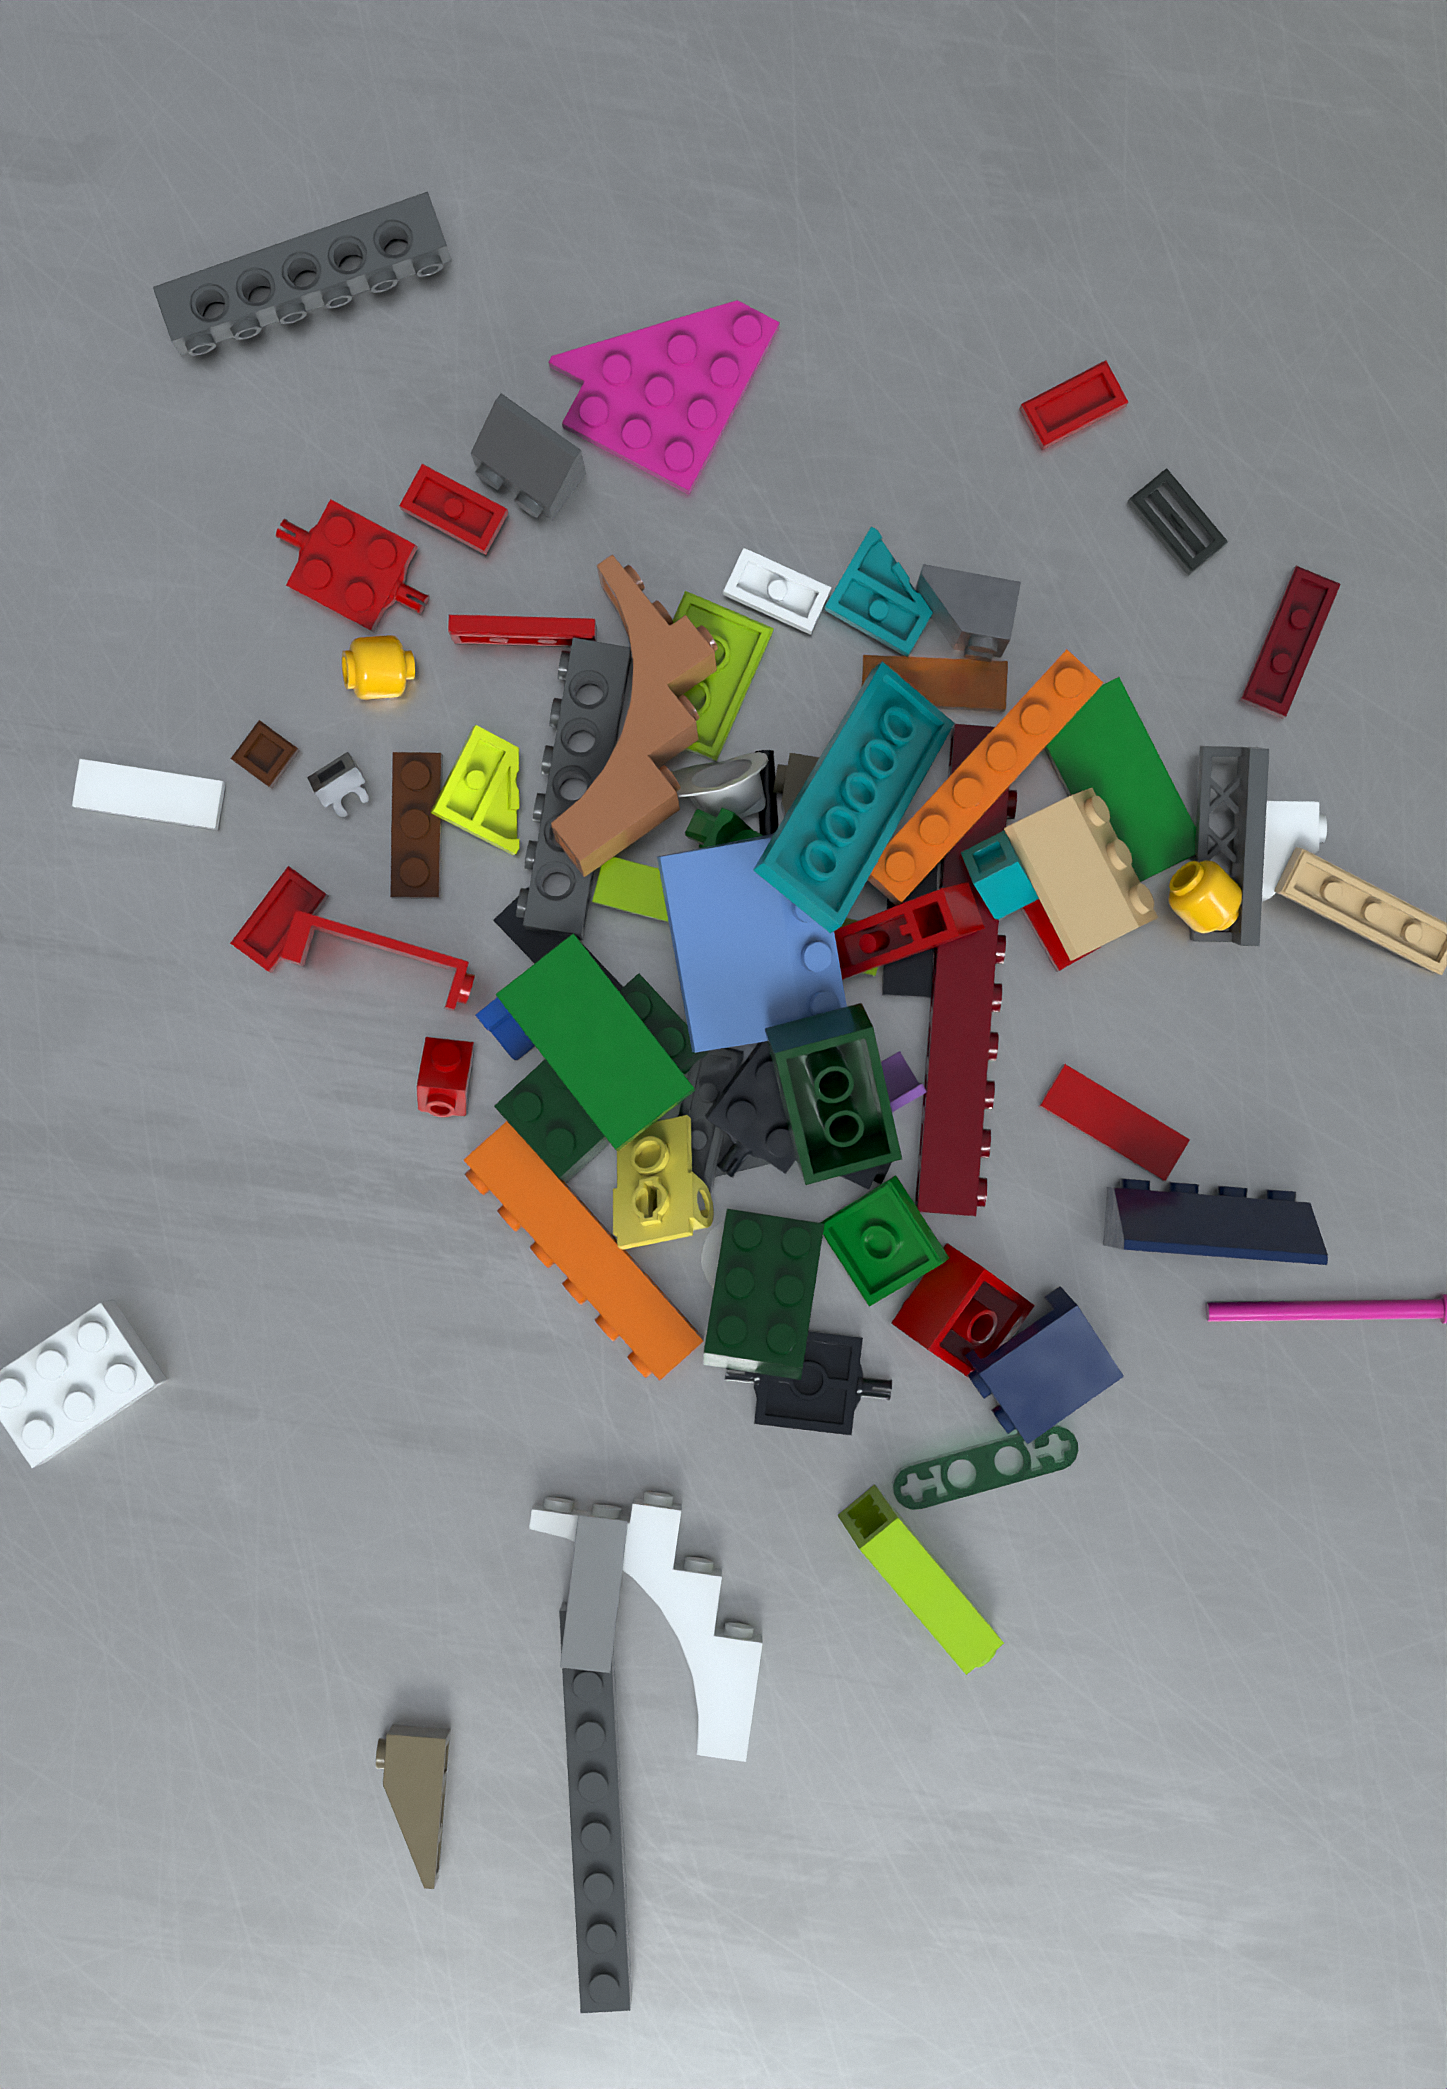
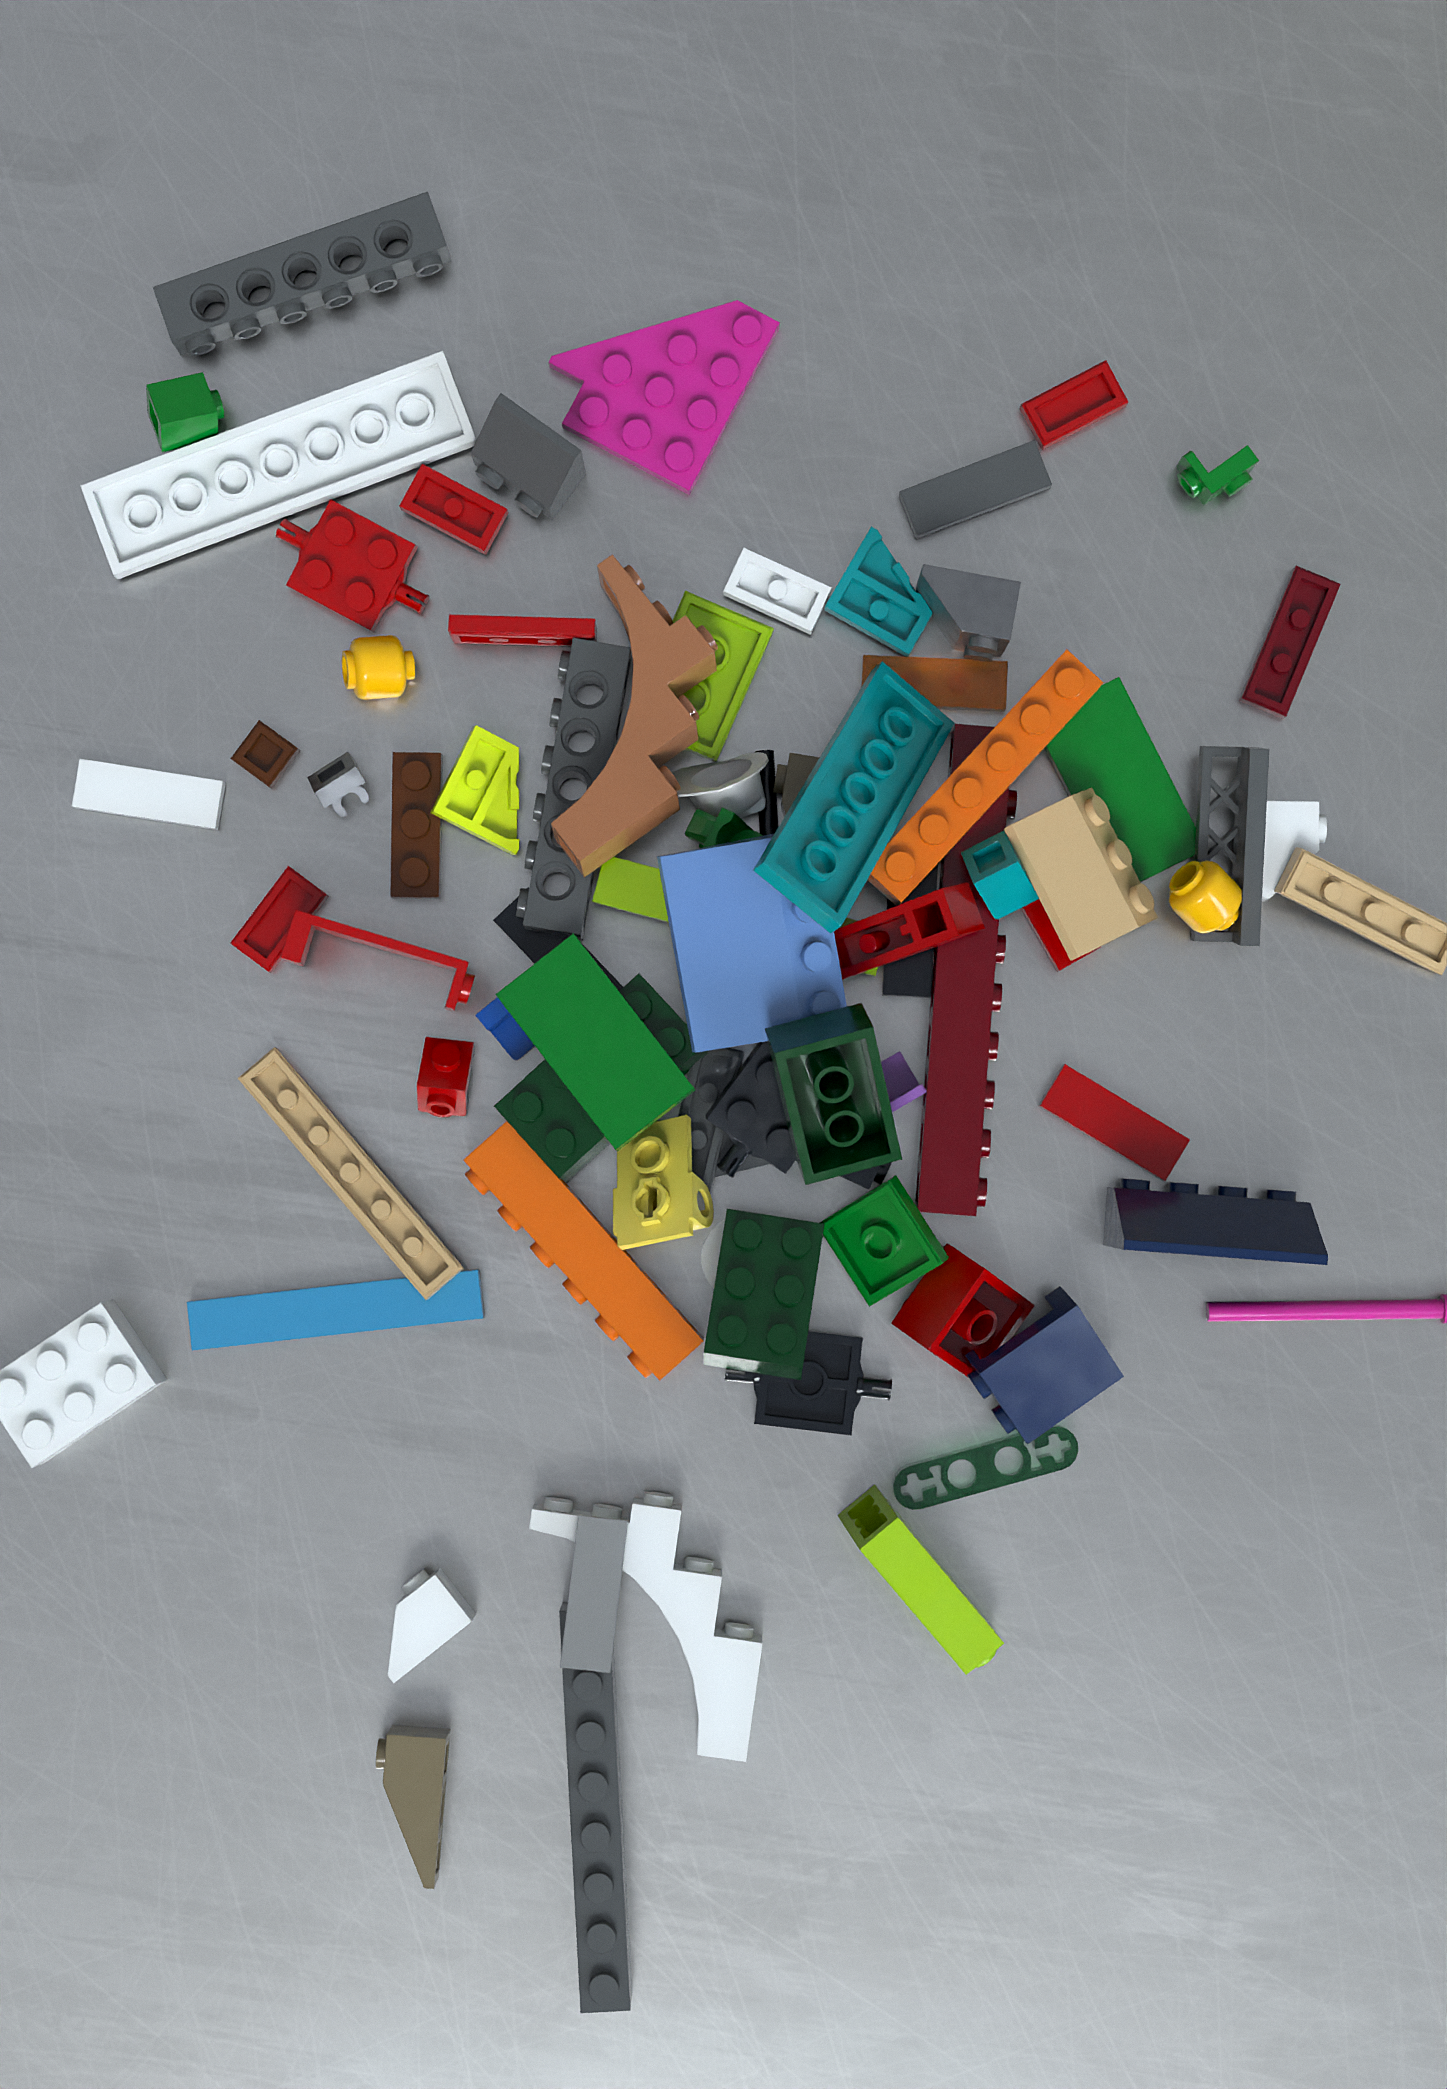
pearl dark grey tile [1128,468,1228,576] -> none
none -> white plate [80,351,476,579]
none -> green brick [146,372,224,452]
none -> dark azure tile [187,1269,485,1350]
none -> tan tile [238,1047,464,1300]
none -> white slope [388,1568,476,1683]
none -> dark grey tile [899,440,1052,539]
none -> green bracket [1176,445,1259,505]

